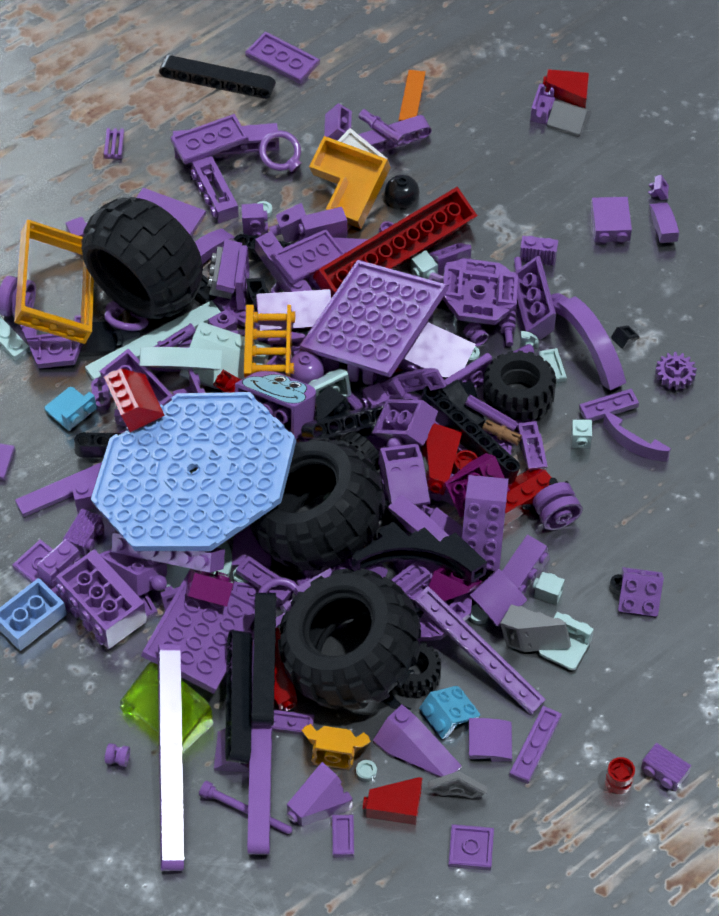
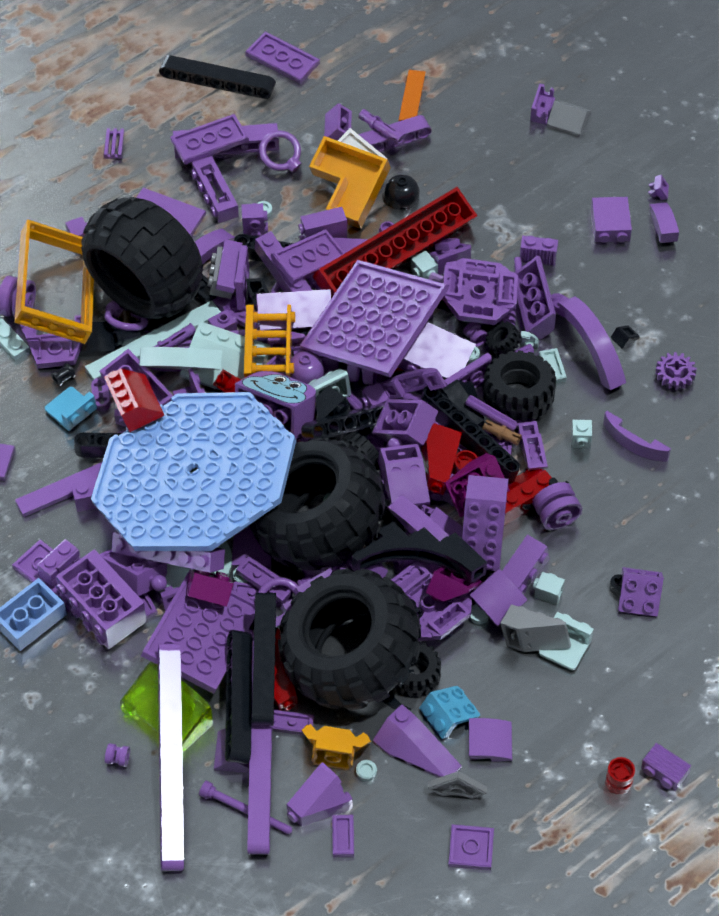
medium lavender brick [63,508,105,555] -> none
medium lavender torso [268,203,306,242] -> none
red slope [362,777,423,825] -> none
medium lavender tile [413,586,546,715] -> none
medium lavender tile [509,706,562,784] -> none
red slope [543,69,589,108] -> none
medium lavender plate [579,388,639,421] -> none
none -> black bush [51,363,76,387]
none -> medium lavender tile [434,238,460,250]
none -> black tyre [486,321,522,356]

